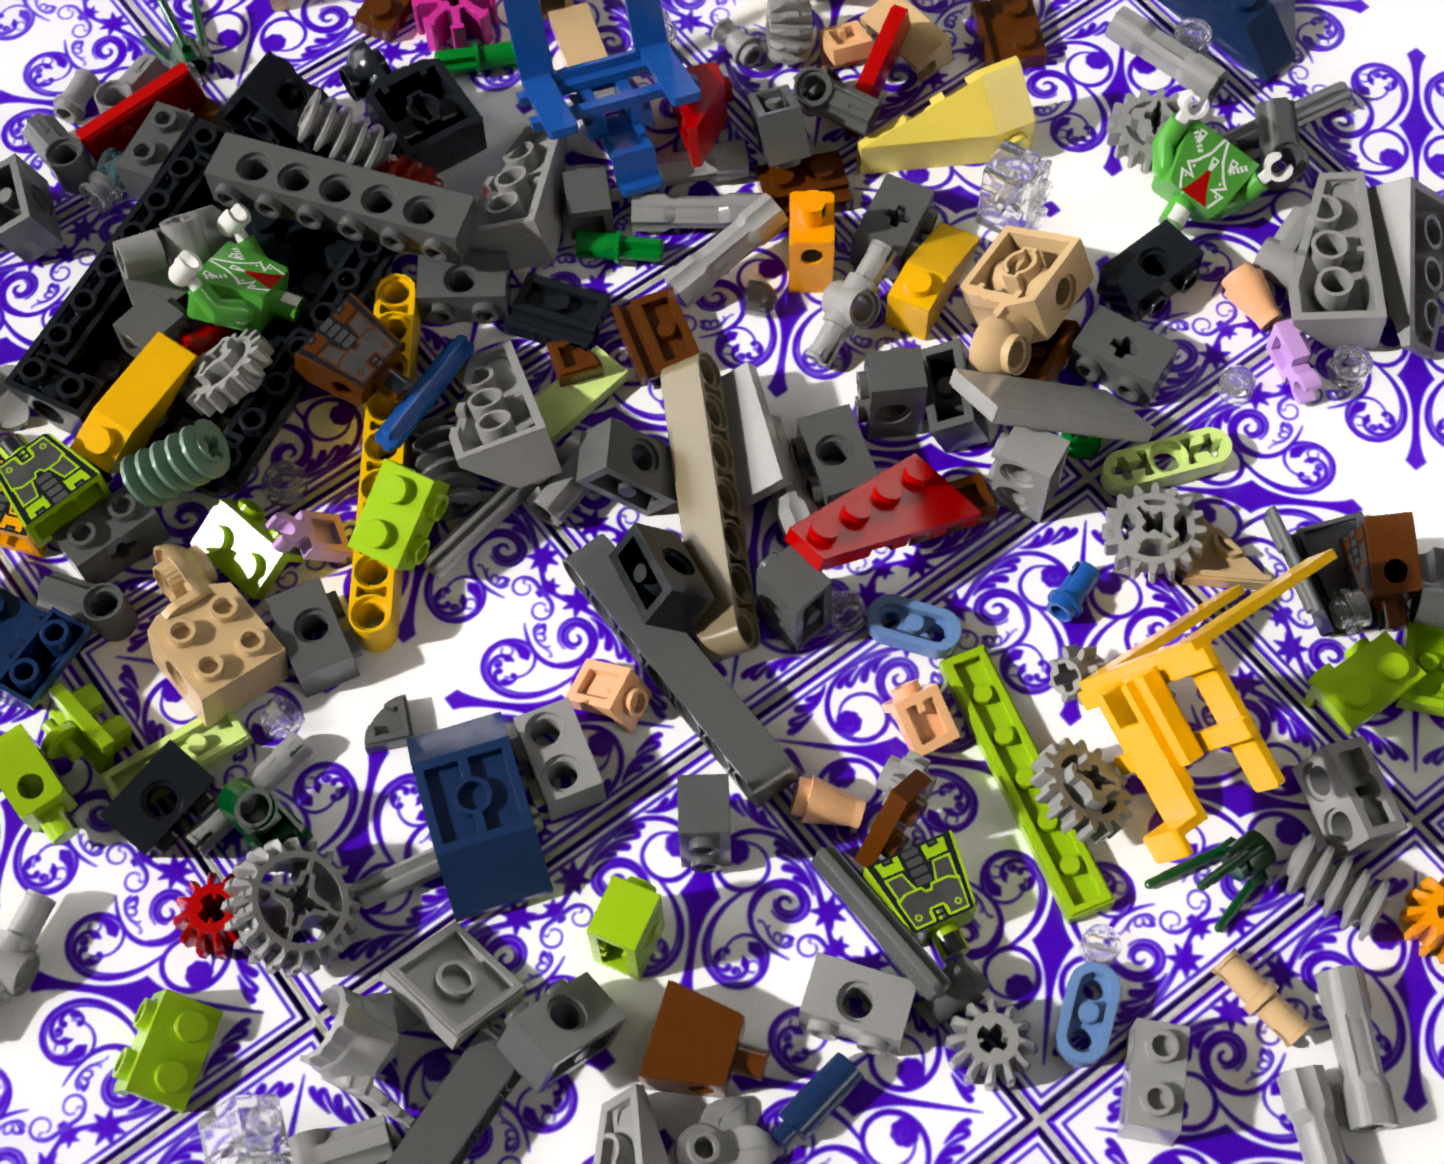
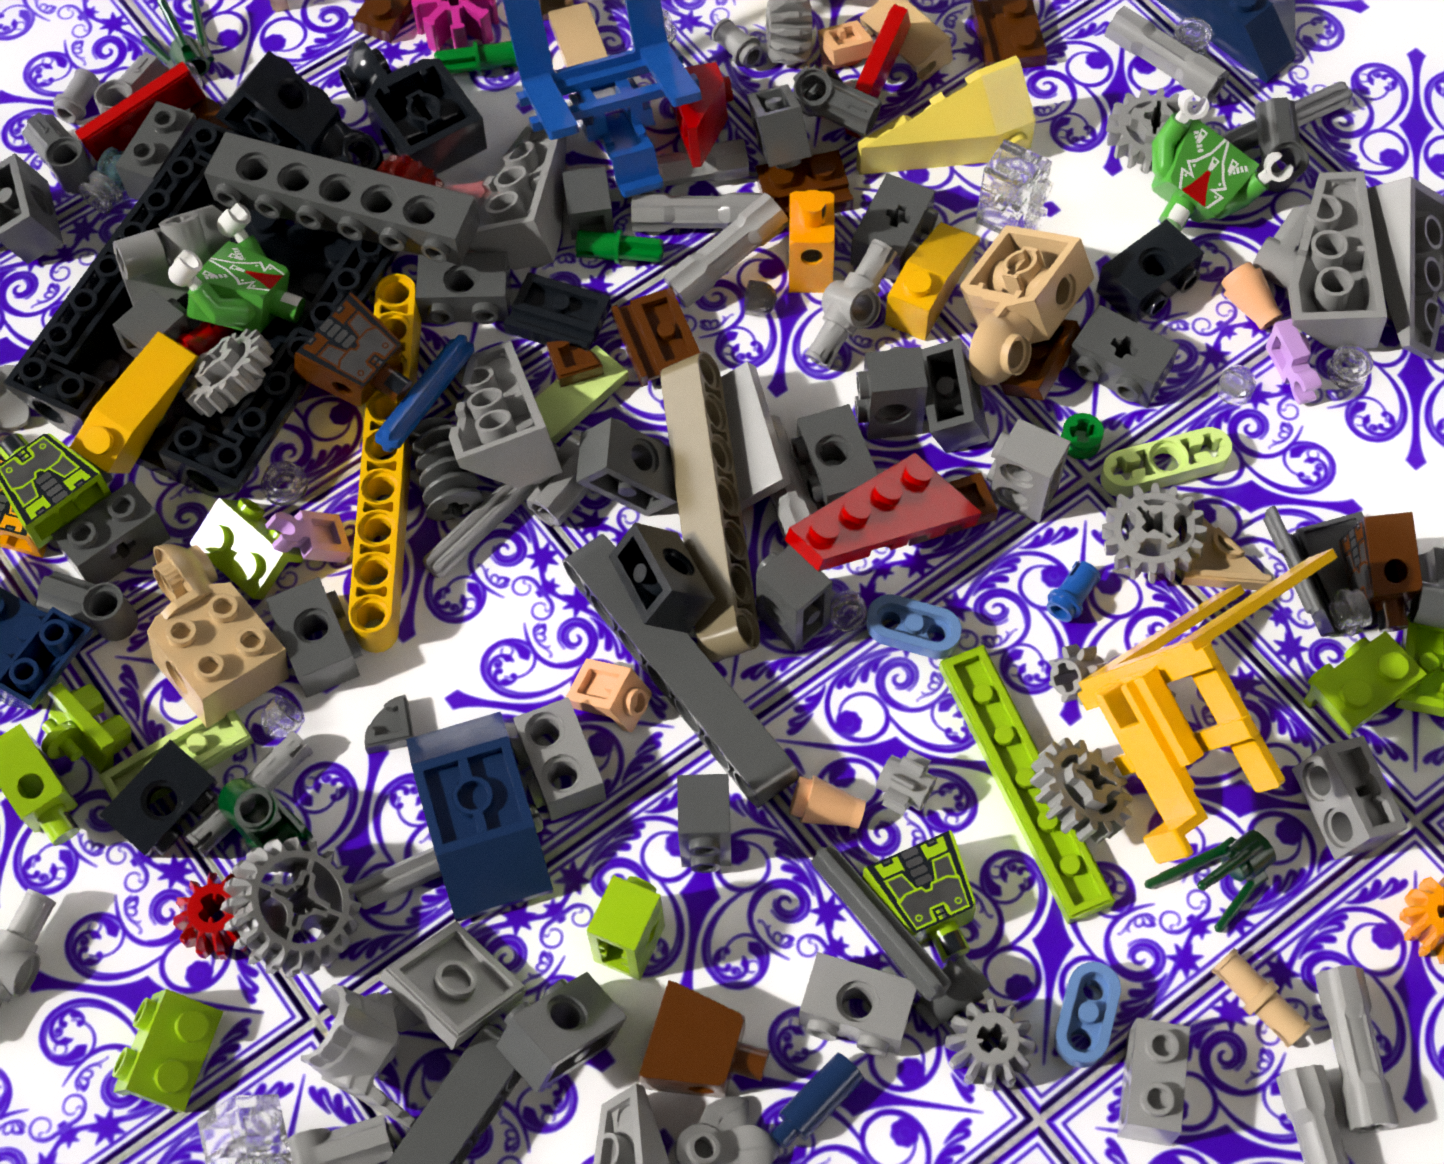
sand green piece [120,419,231,508] -> none
light grey piece [297,89,397,171] -> none
lime bracket [347,458,450,571] -> none
reddish brown plate [854,769,933,868] -> none
light nougat bracket [881,679,961,756] -> none
light grey tile [949,368,1154,443] -> none
clear hinge [1079,924,1122,966] -> none
light grey piece [1272,833,1390,942] -> none

